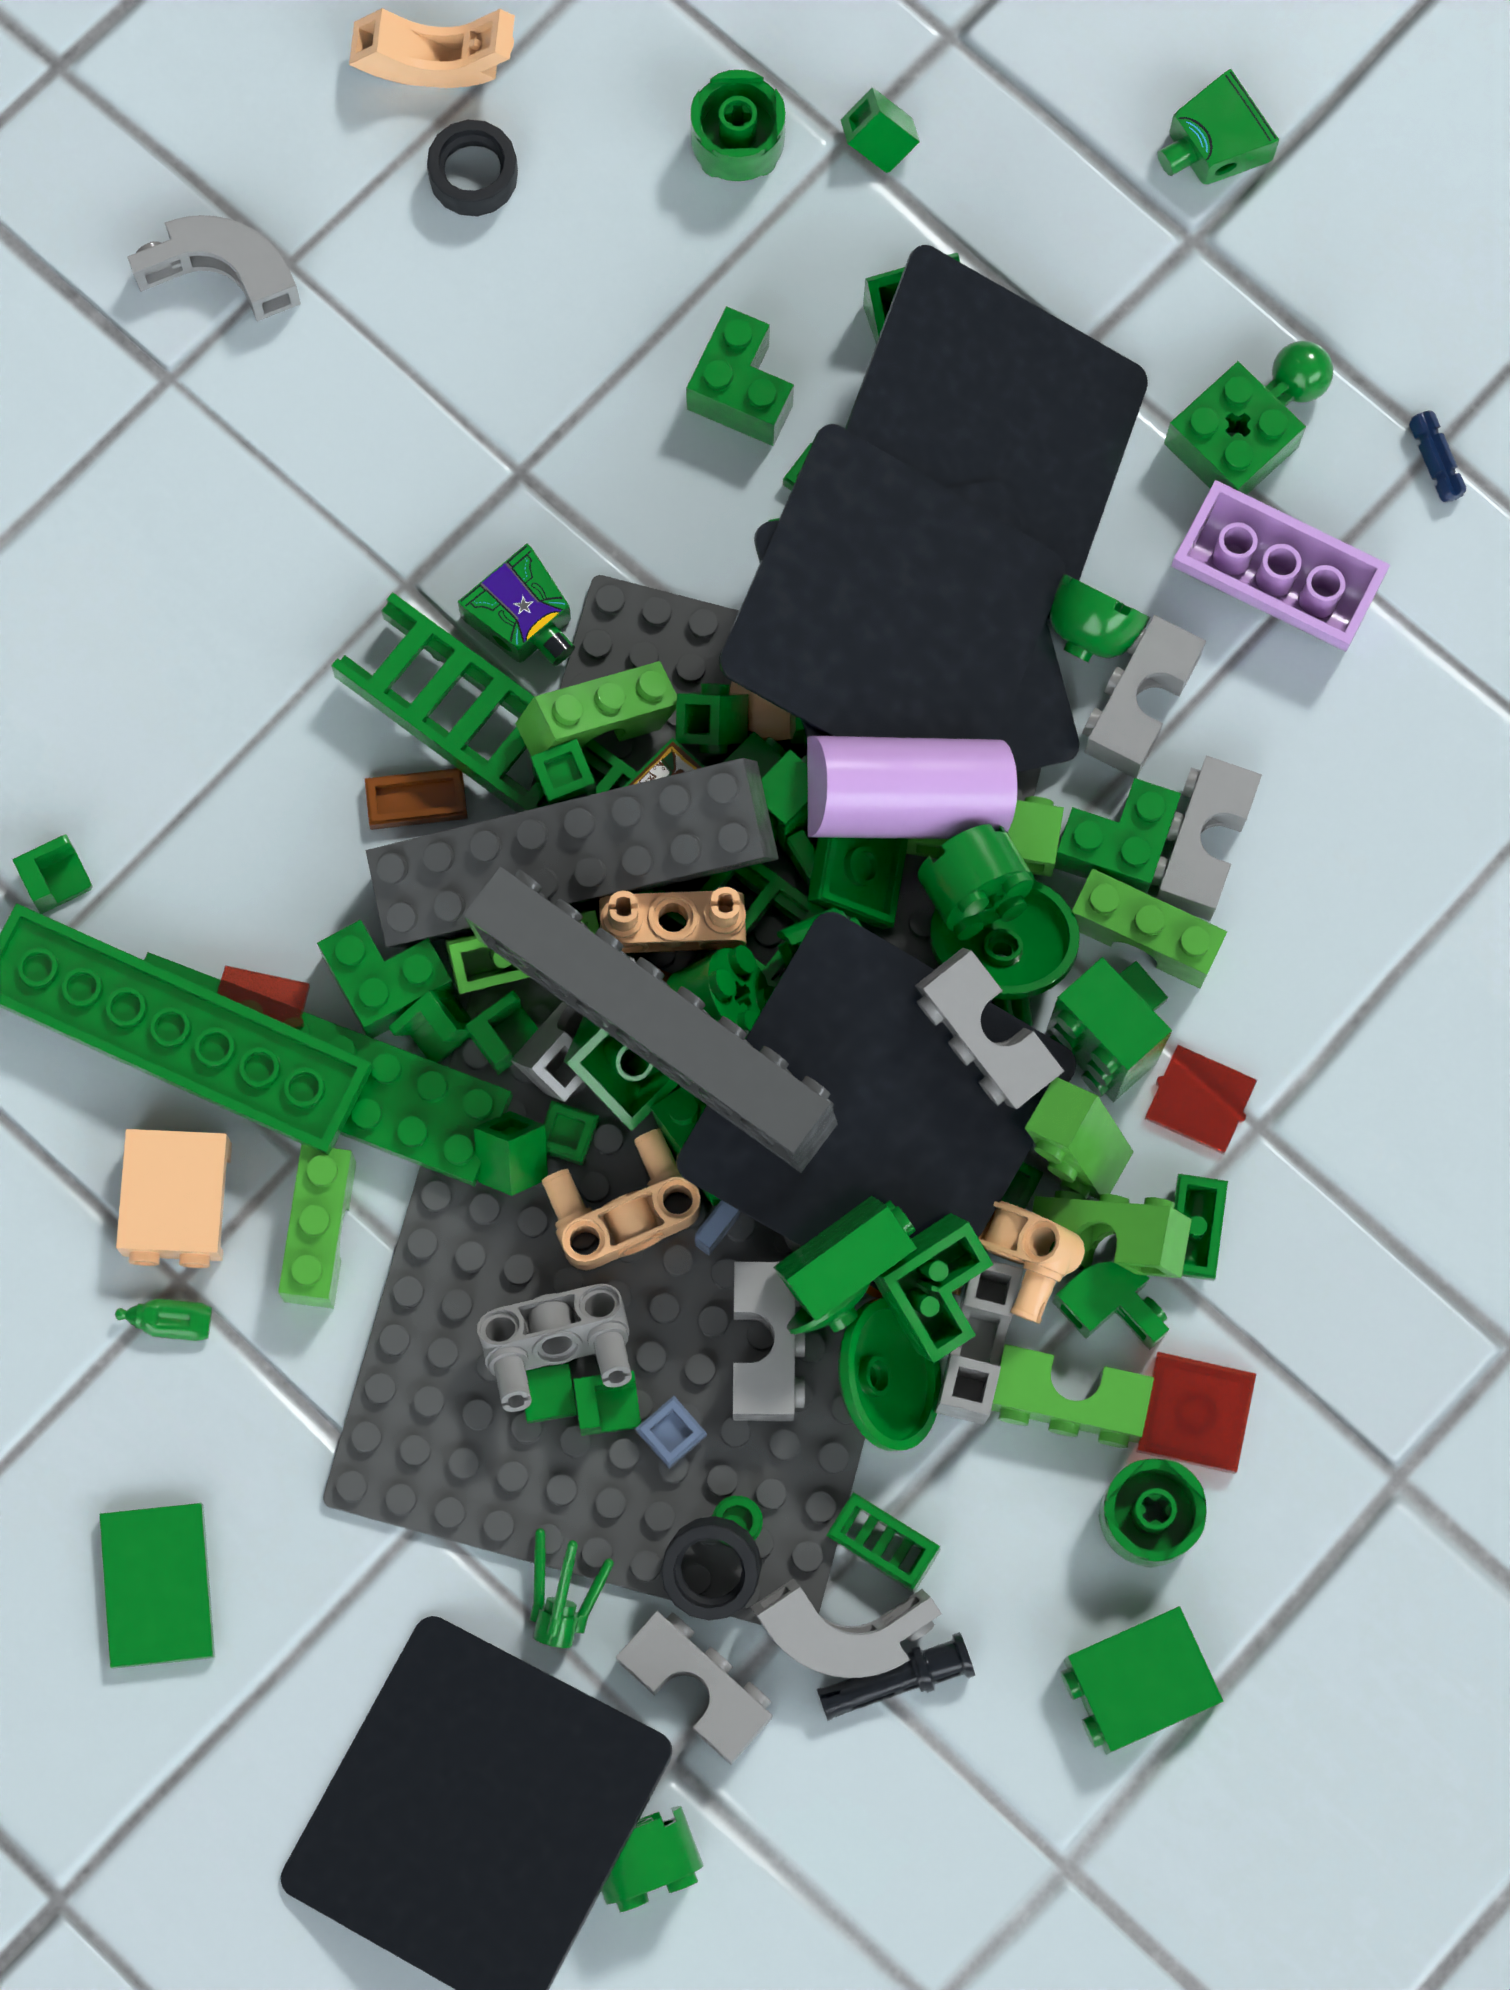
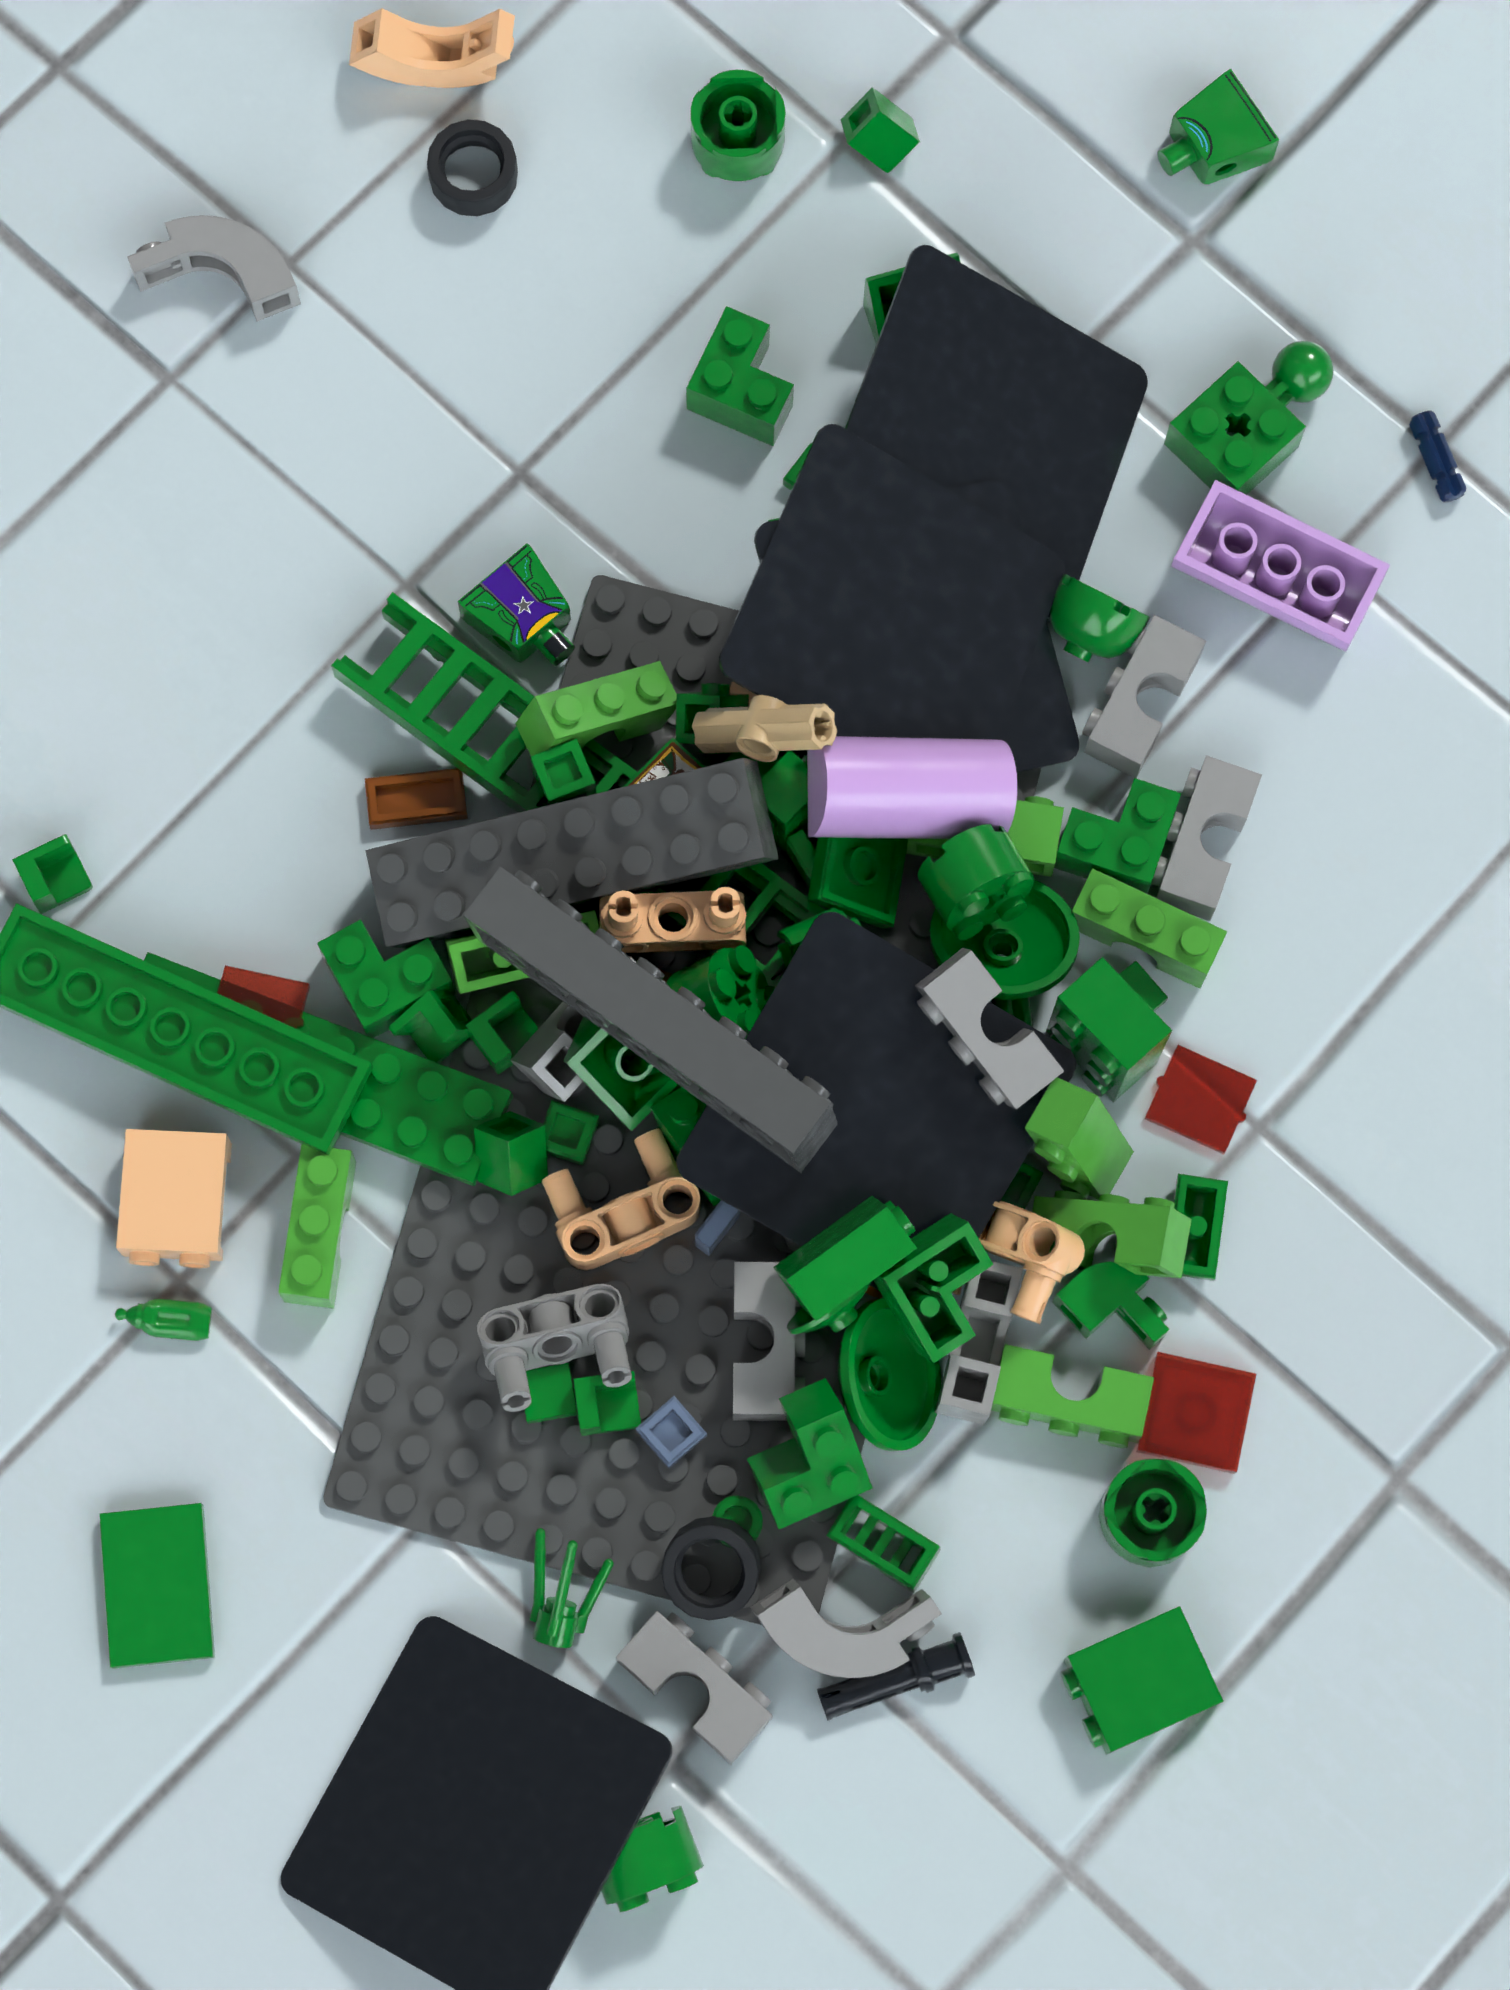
none -> tan piece [692,695,837,762]
none -> green brick [747,1378,873,1529]

